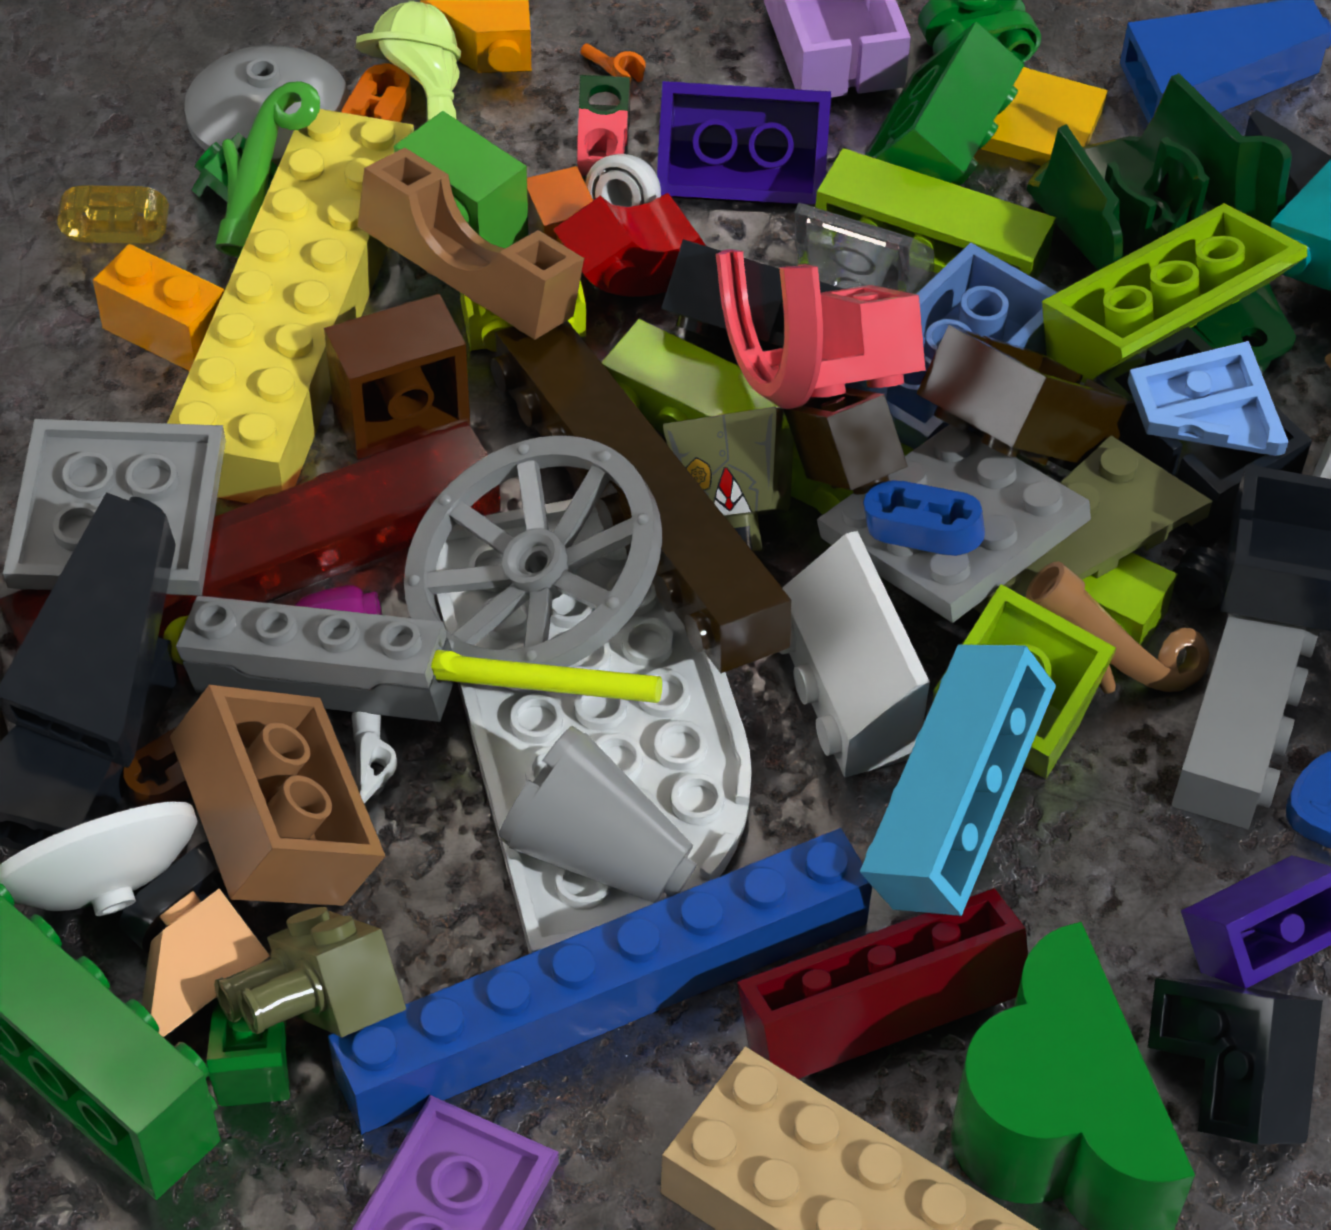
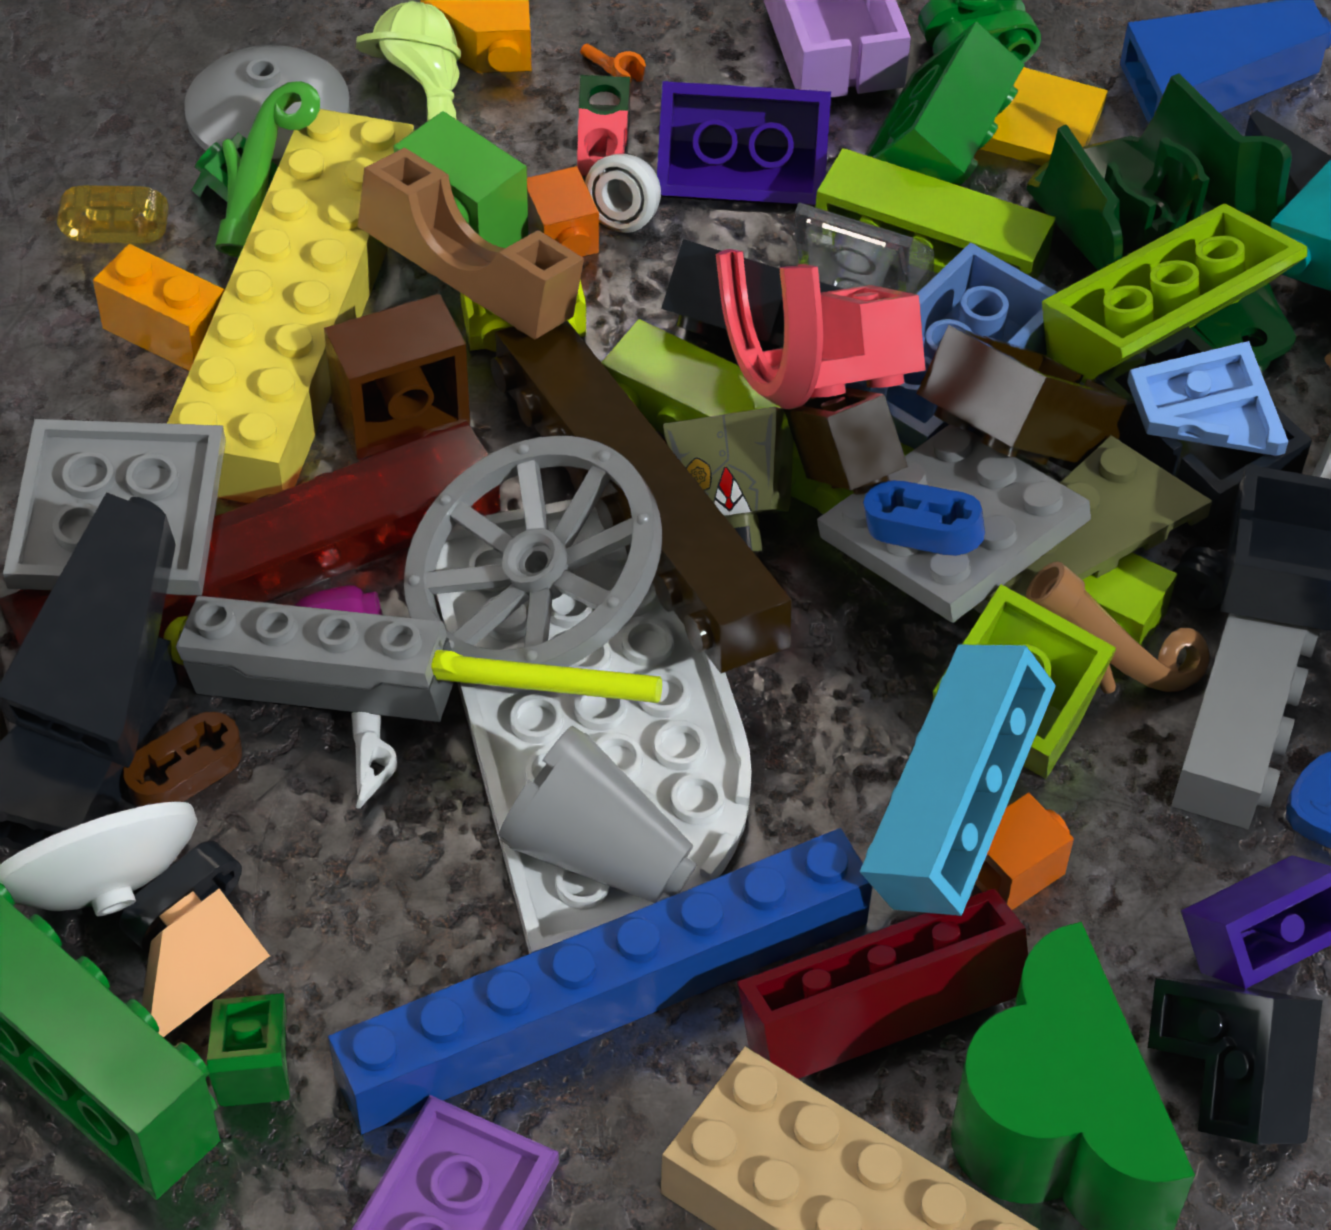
medium nougat brick [170,685,385,906] -> none
olive brick [214,907,407,1037] -> none
orange beam [341,63,412,122] -> none
red brick [553,193,706,297] -> none
white slope [780,531,930,778] -> none
none -> orange brick [975,792,1074,910]

